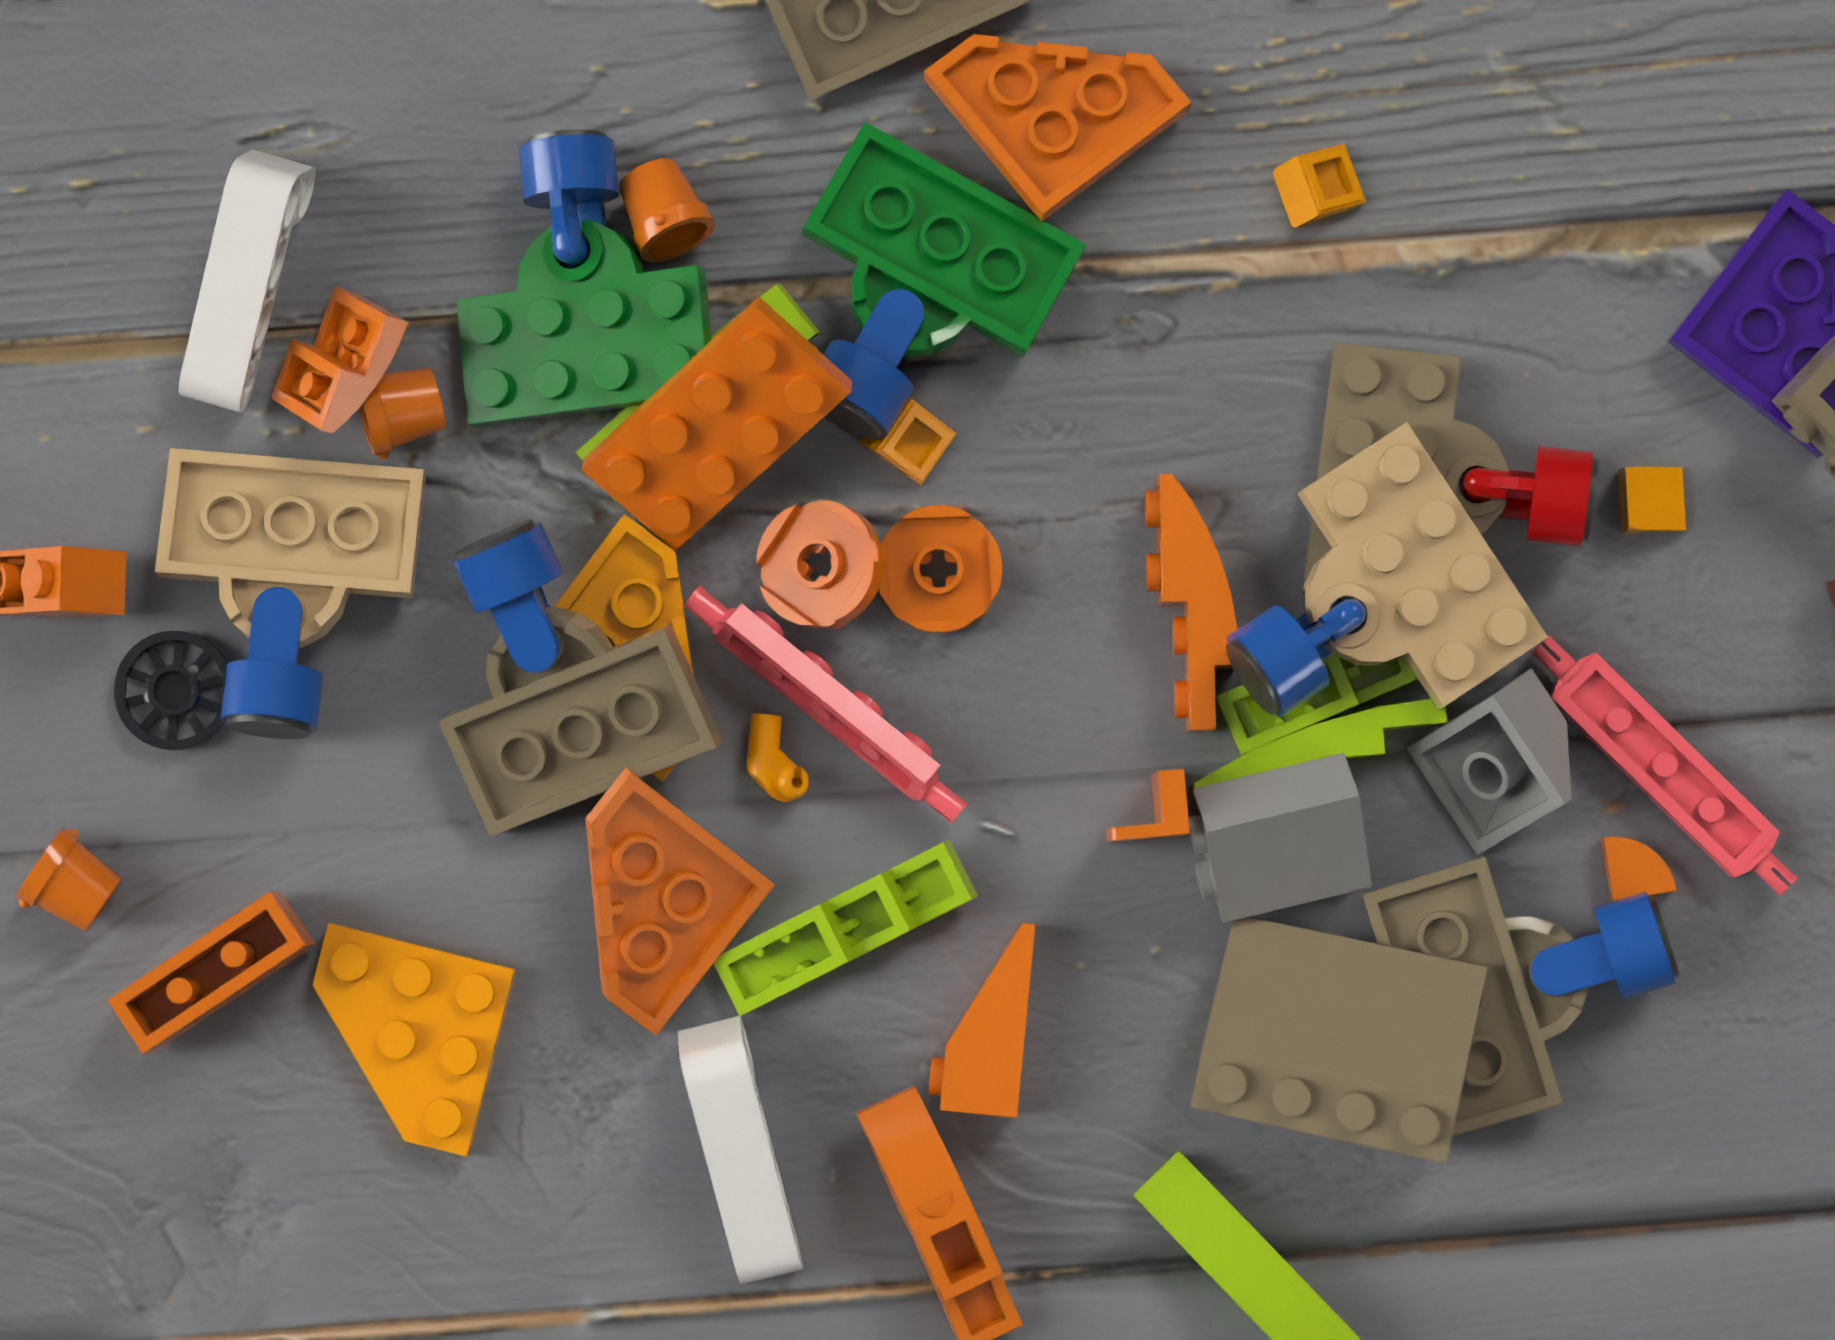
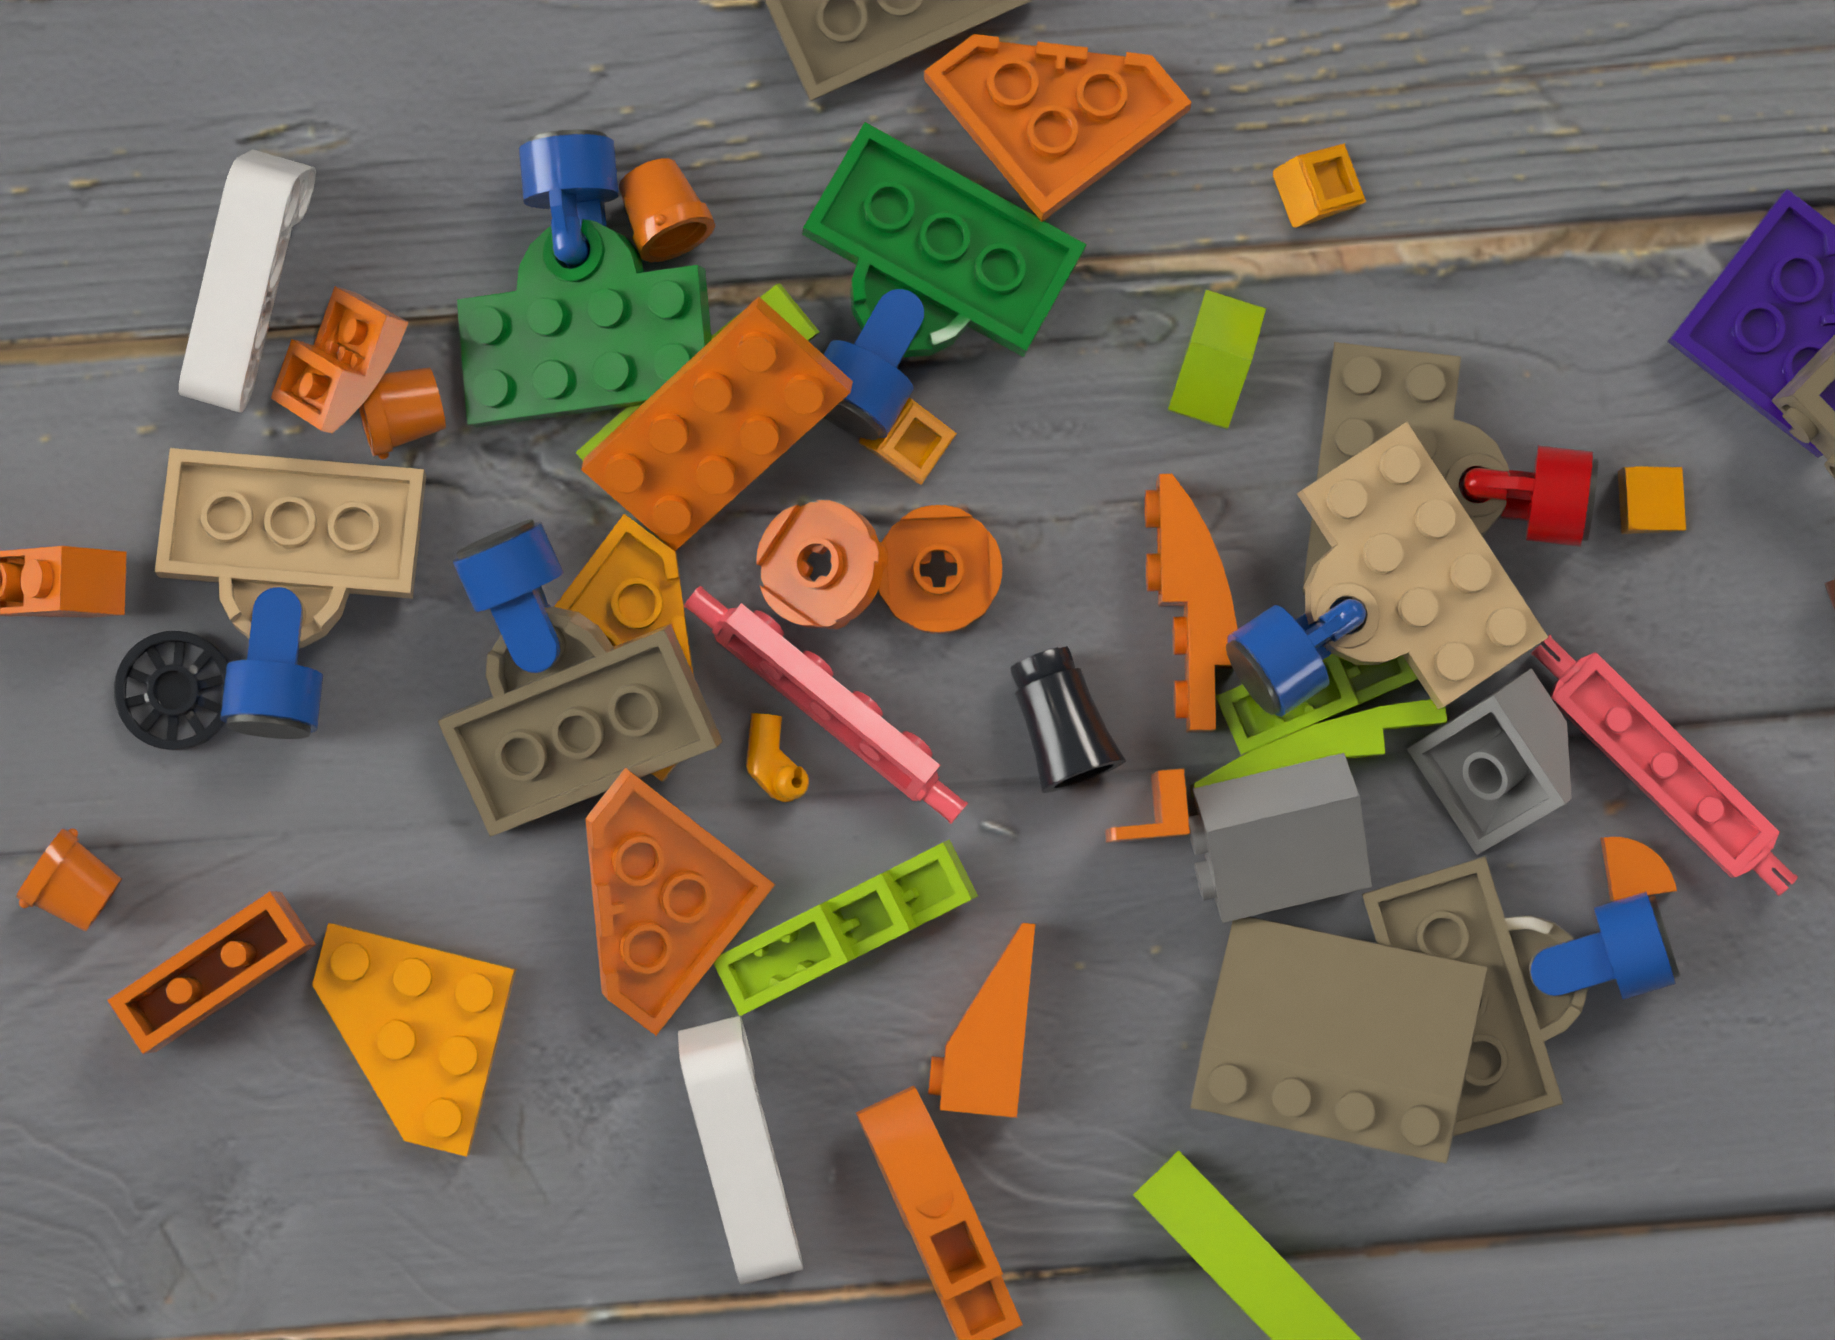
none -> black plant [1010,646,1126,793]
none -> lime slope [1167,290,1266,430]

